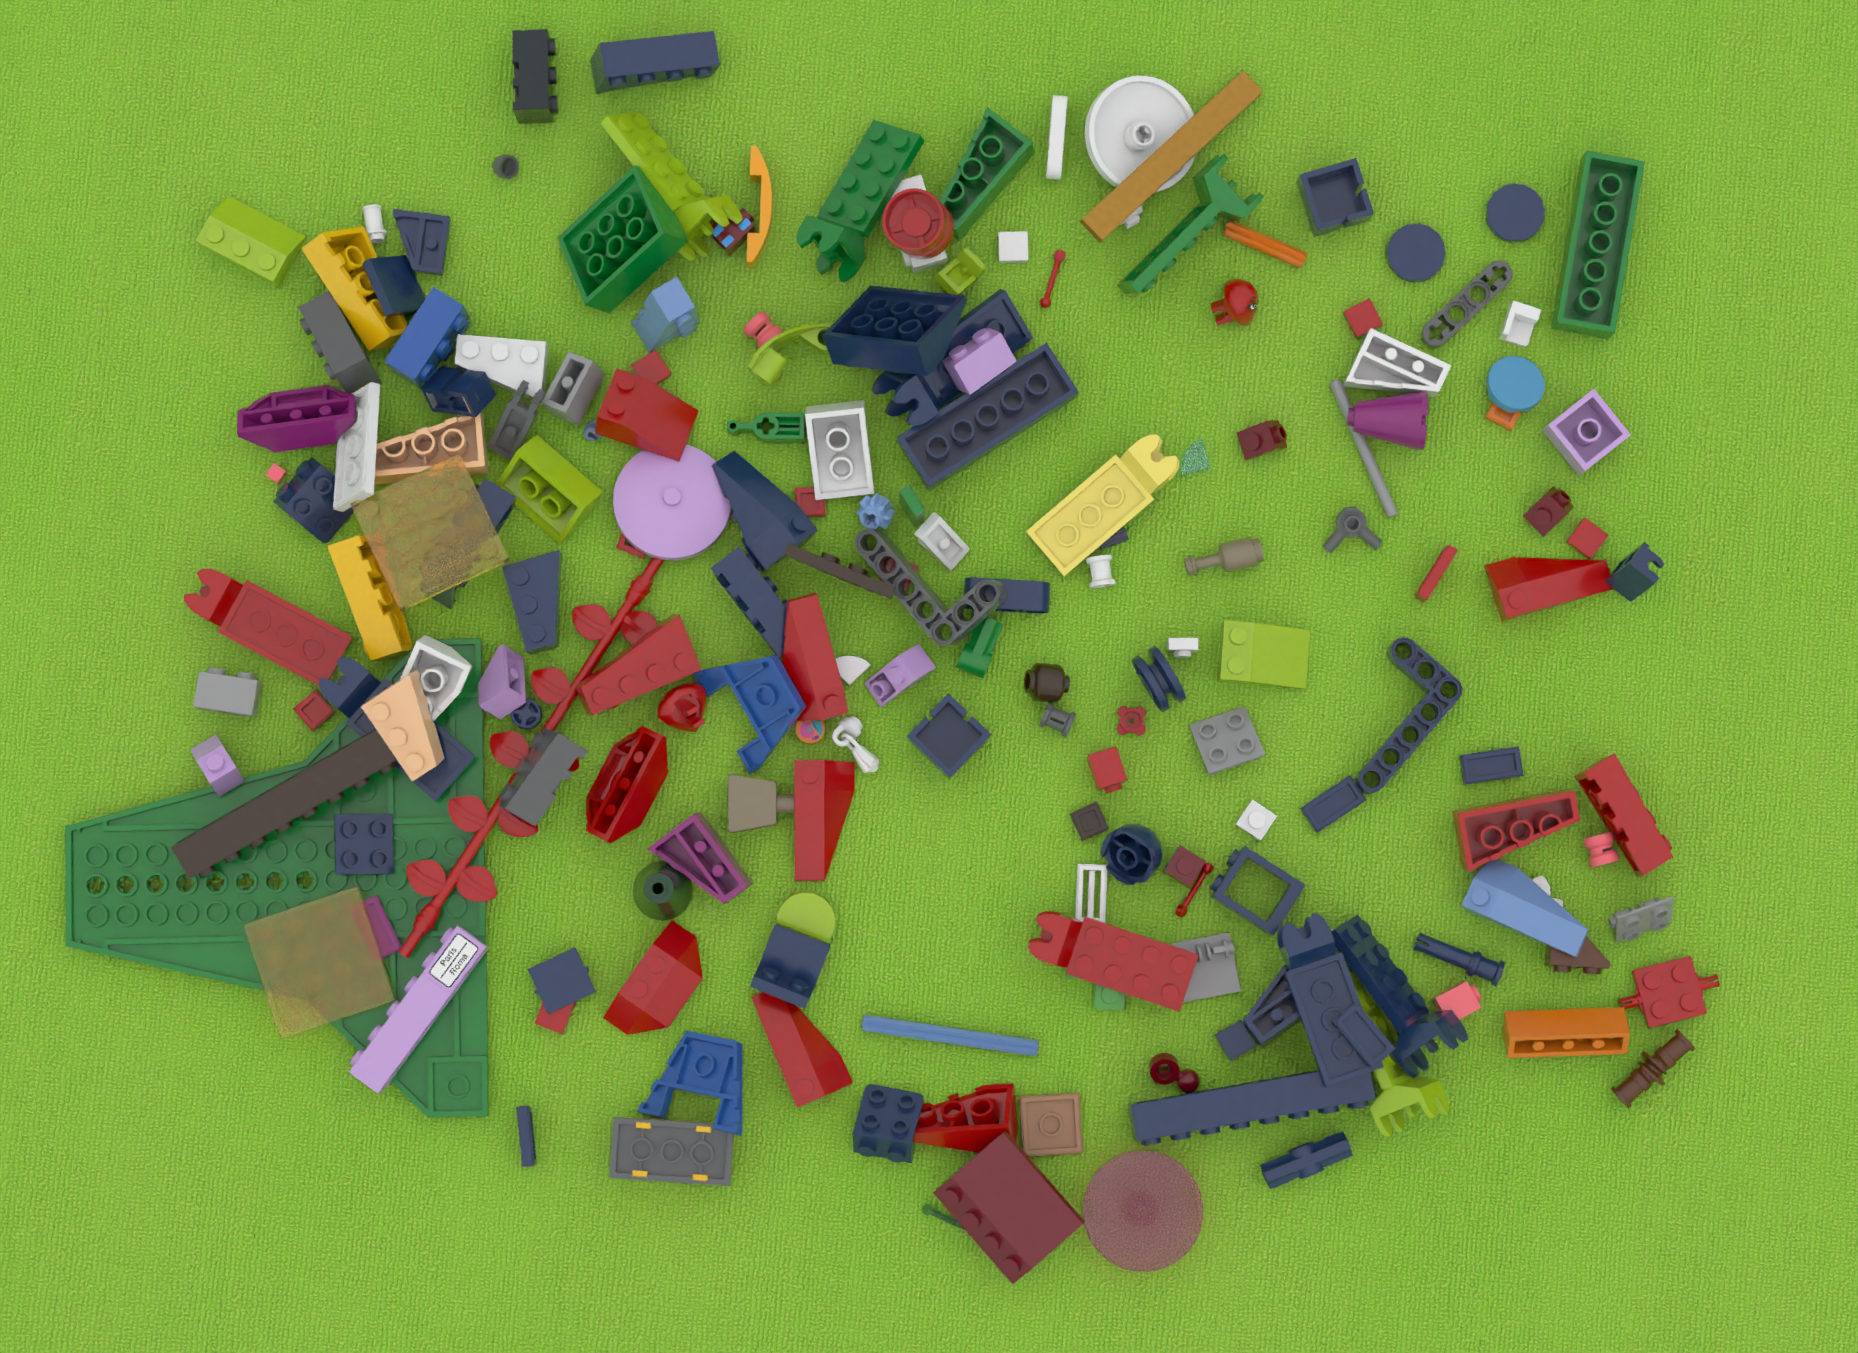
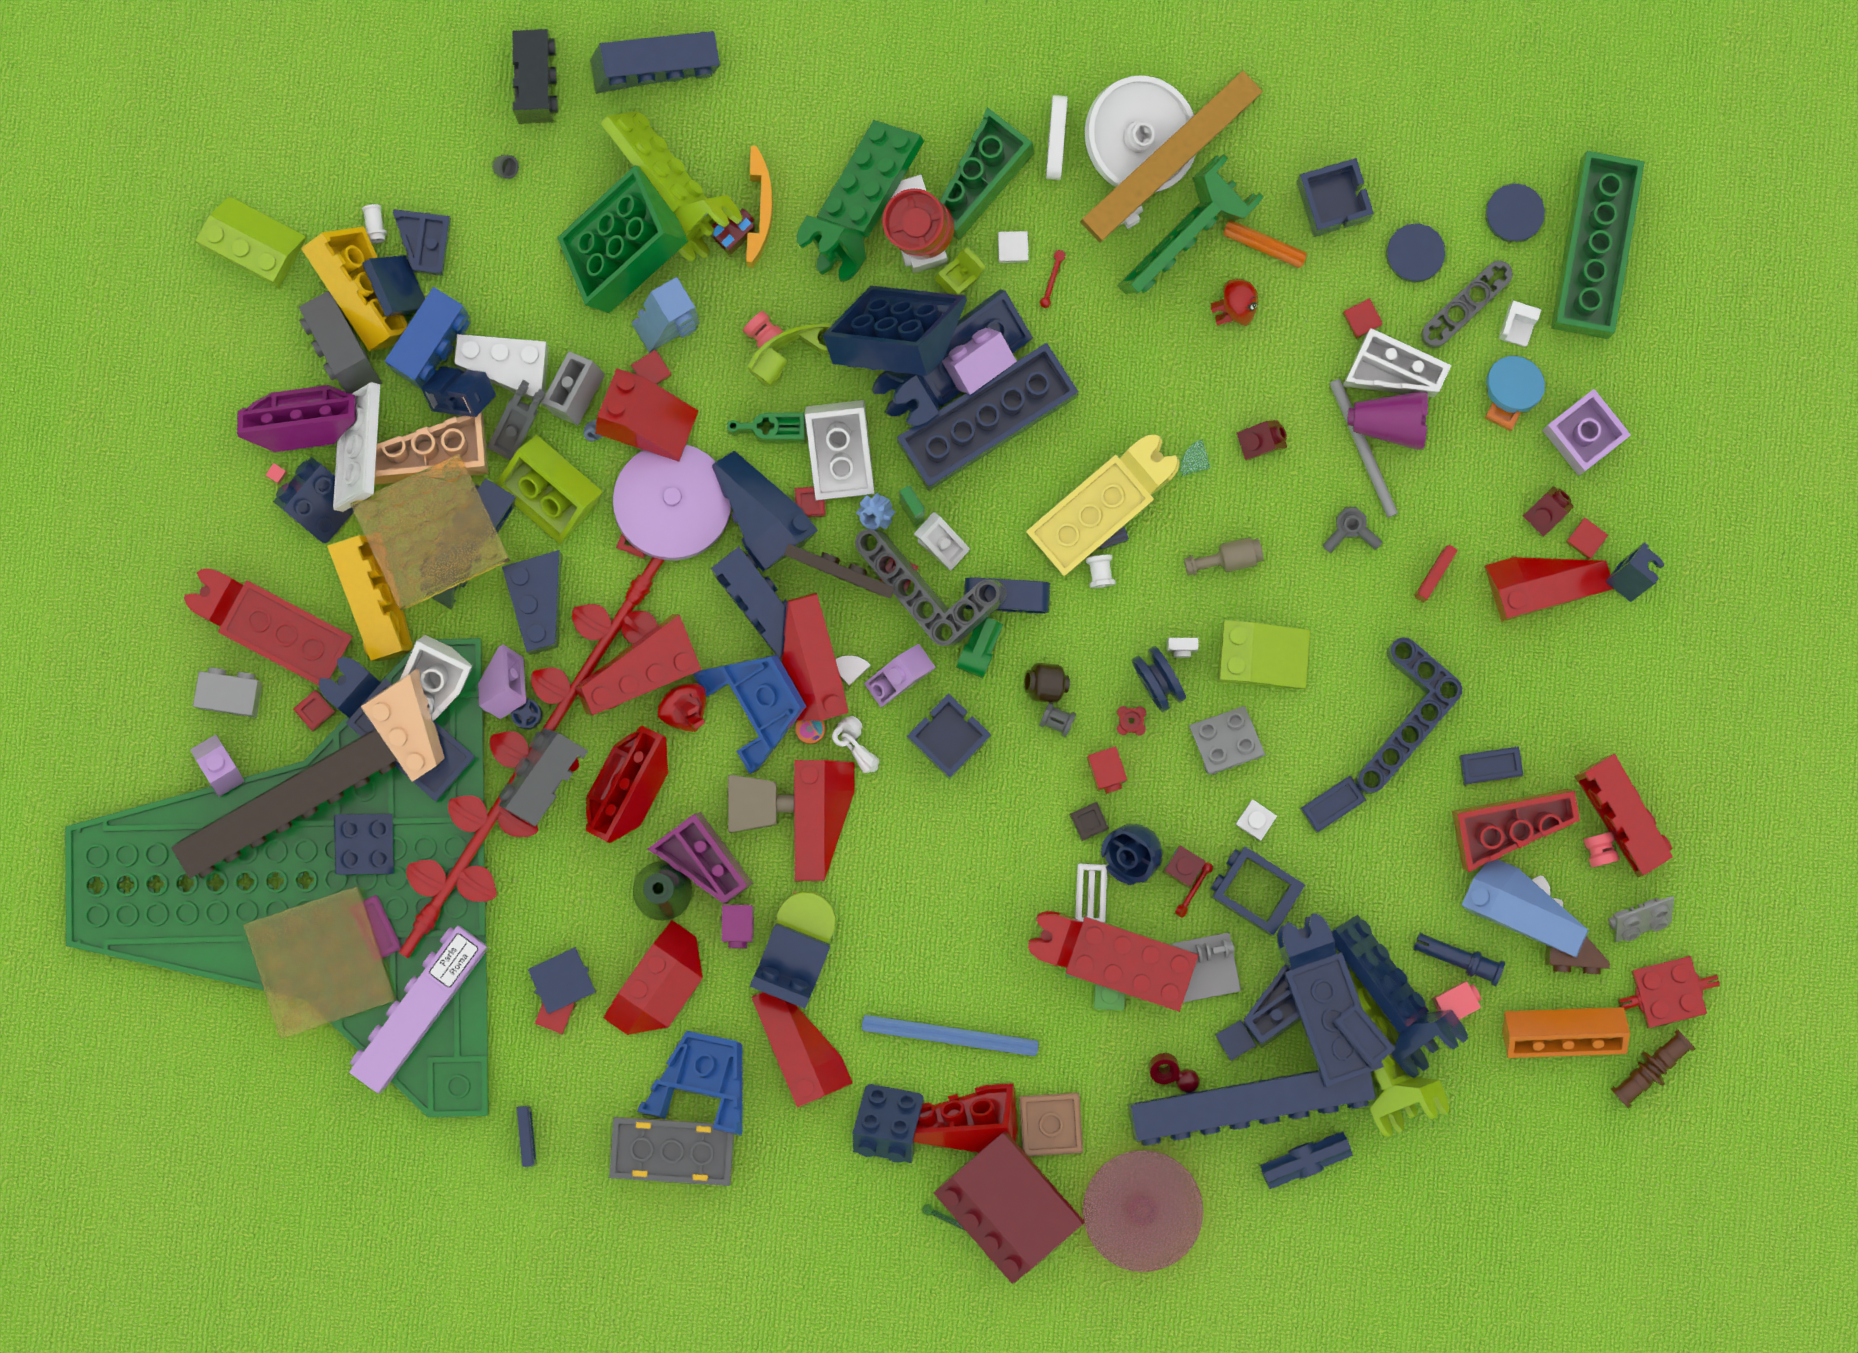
none -> magenta brick [721,905,755,948]

